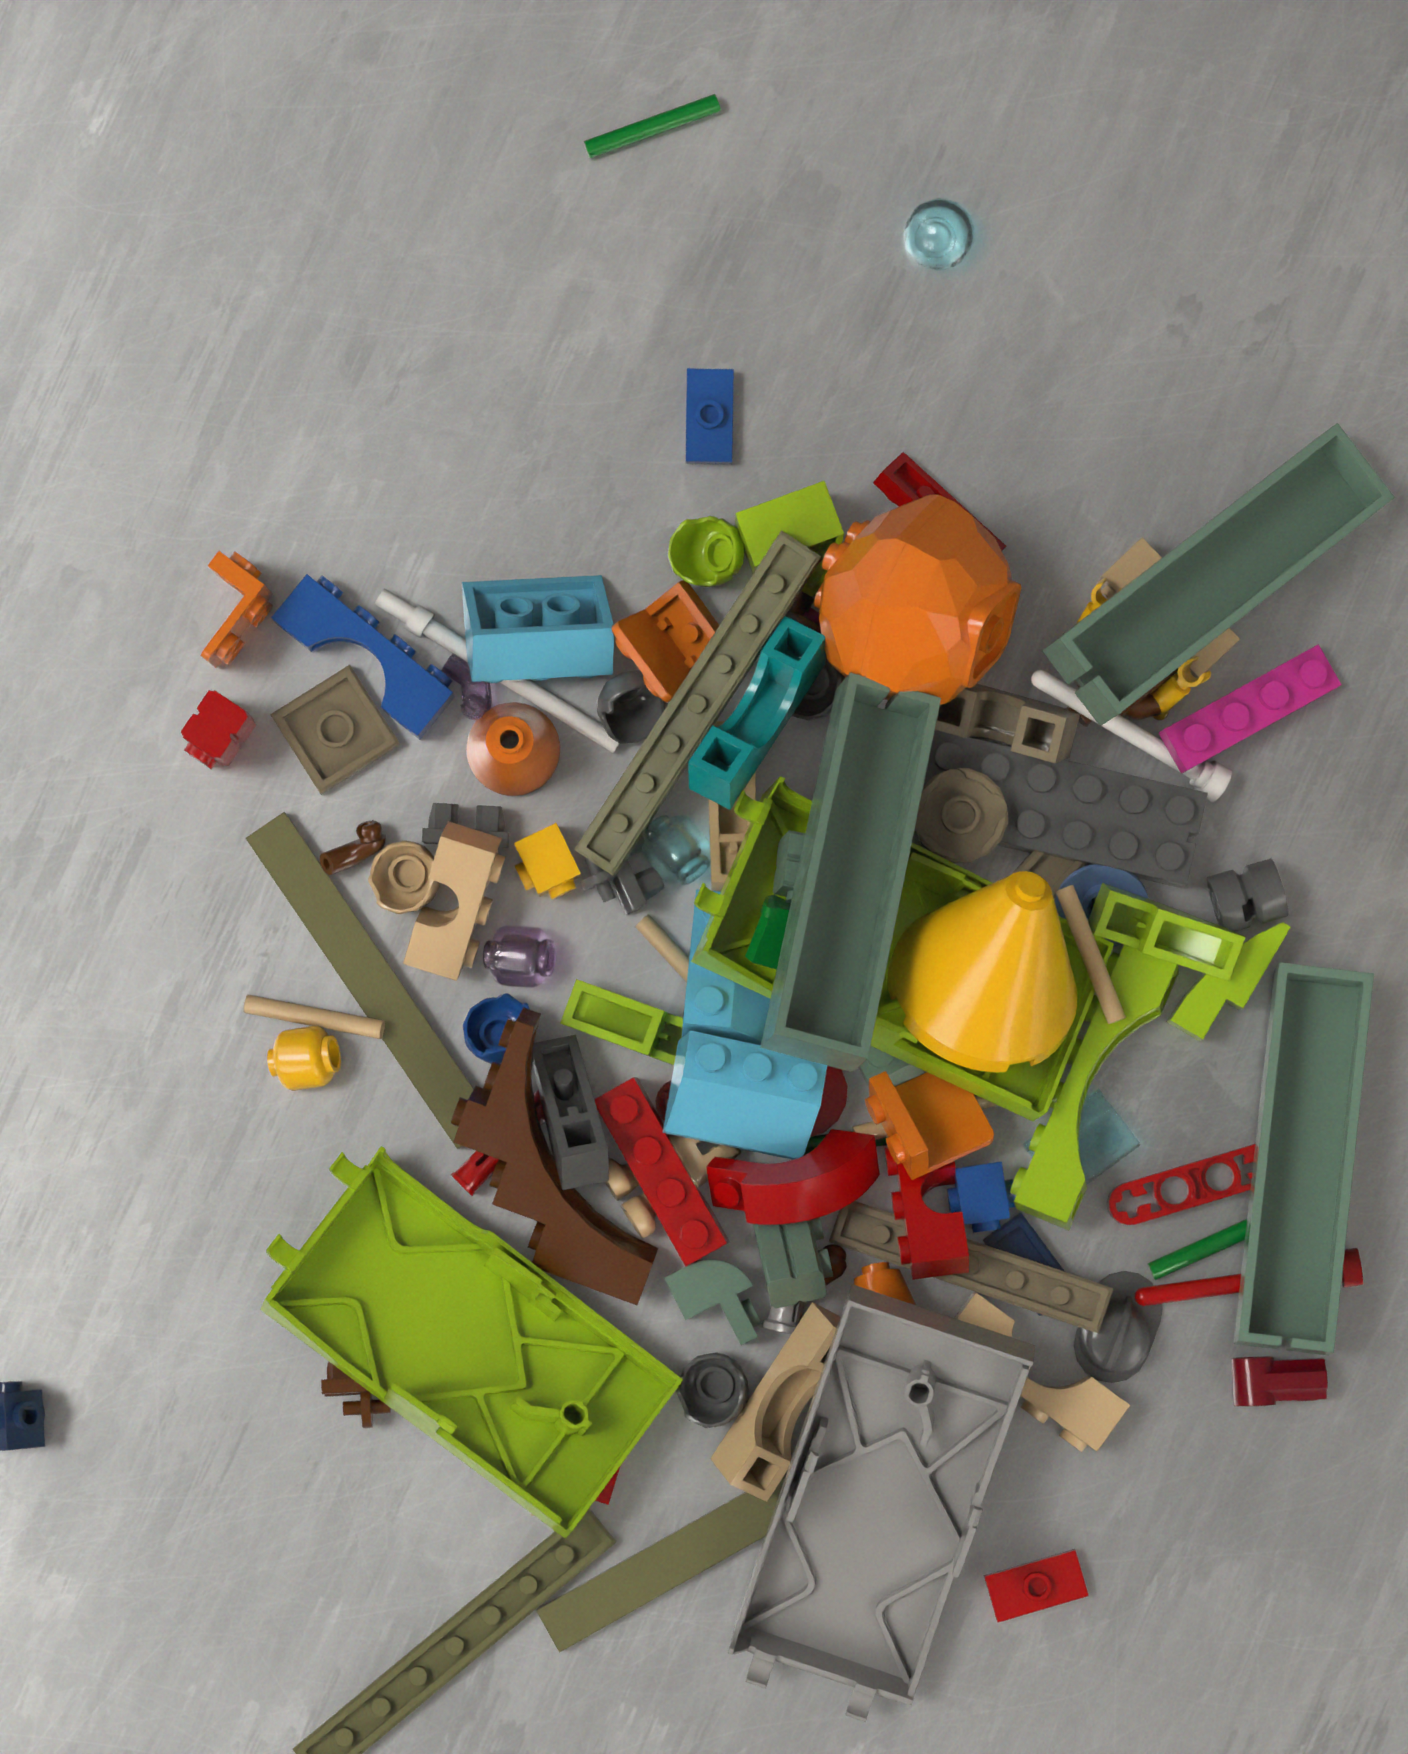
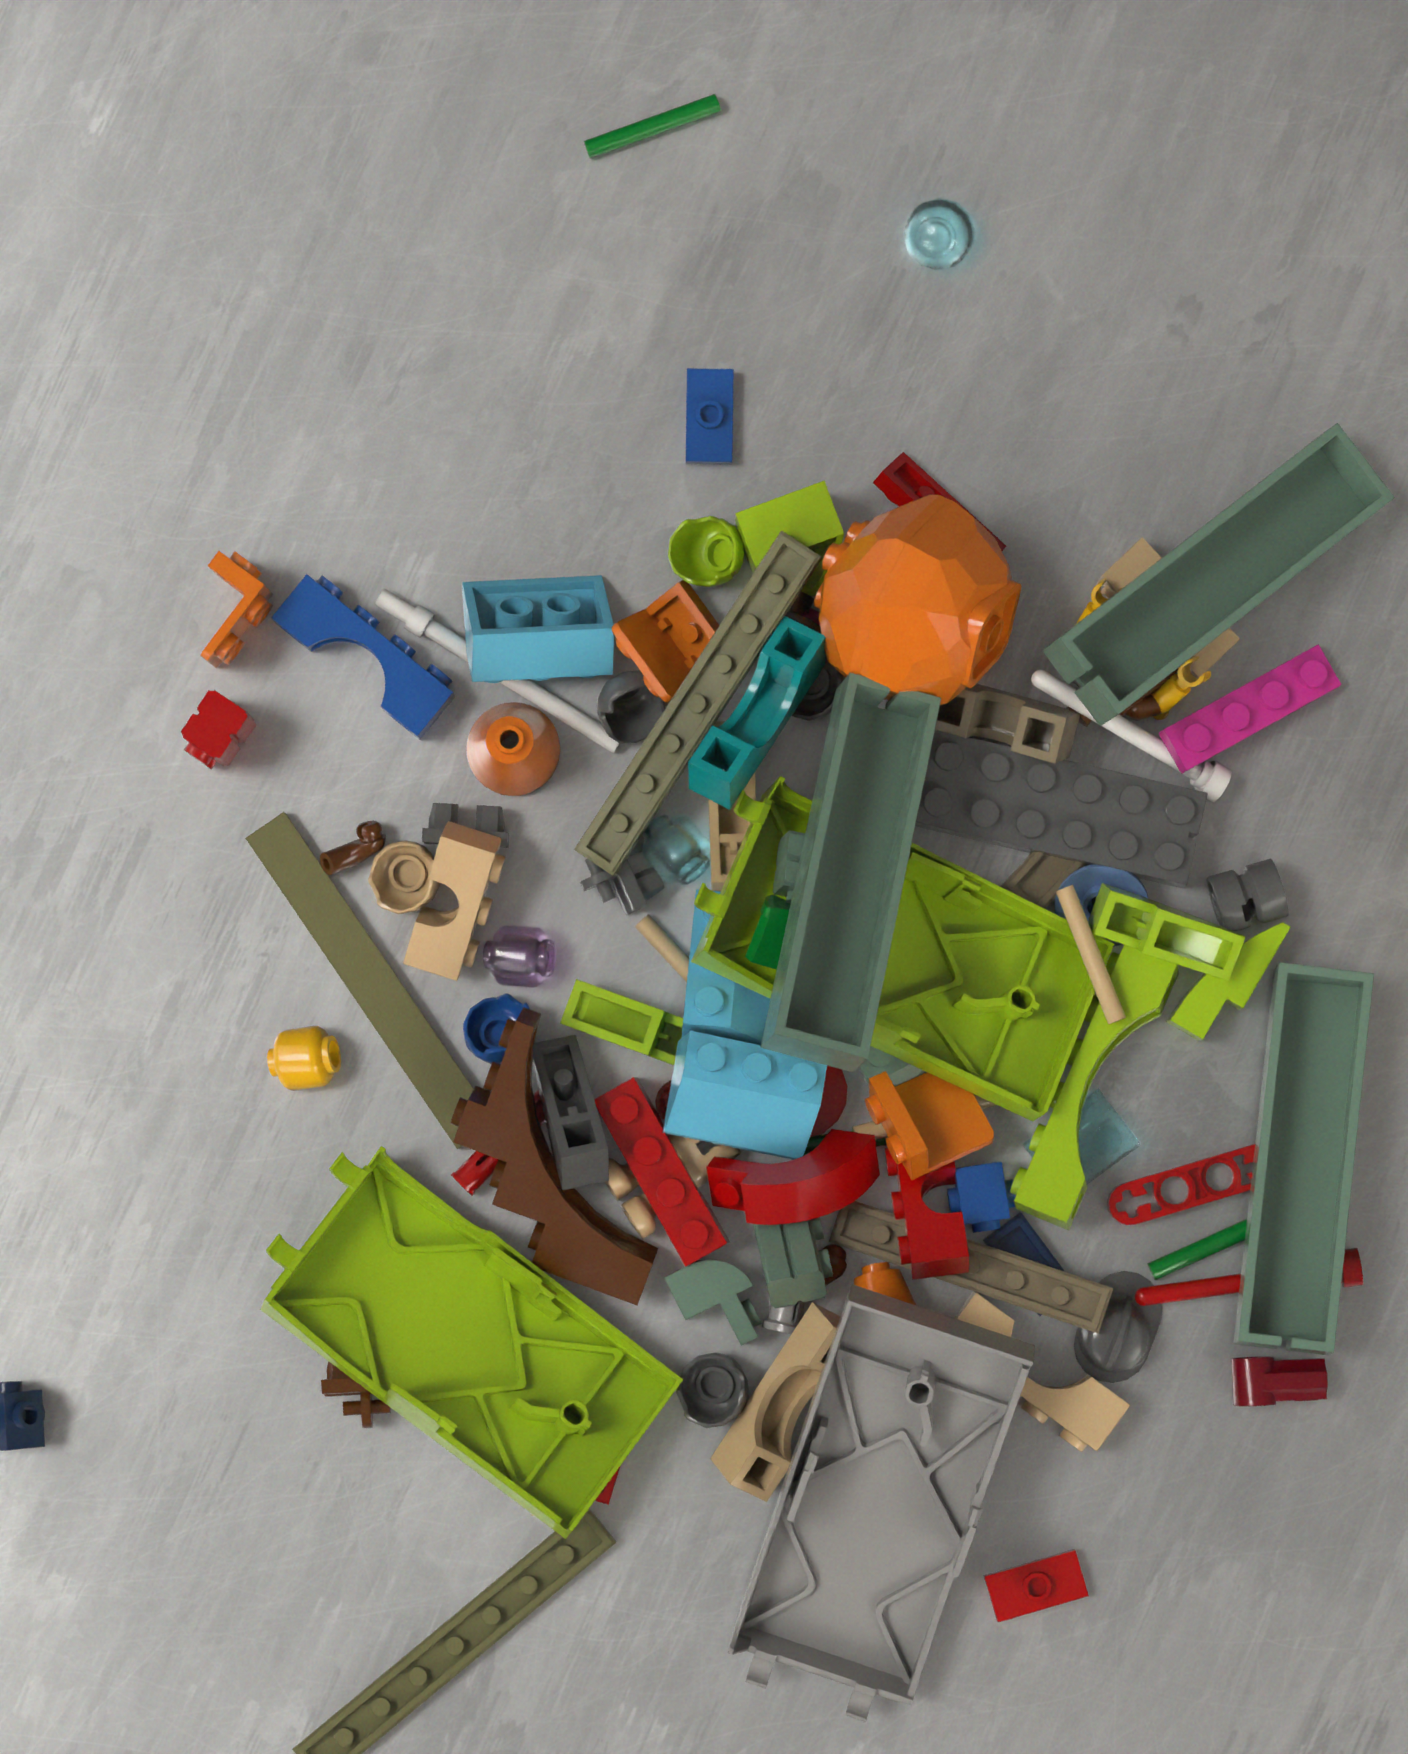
tan bar [244,995,385,1039] -> none
dark tan tile [270,665,400,795] -> none
clear purple arm [441,653,492,720] -> none
yellow brick [514,823,582,900] -> none
olive tile [536,1470,788,1653] -> none
yellow cone [887,871,1077,1072] -> none
dark tan tile [915,768,1008,863] -> none

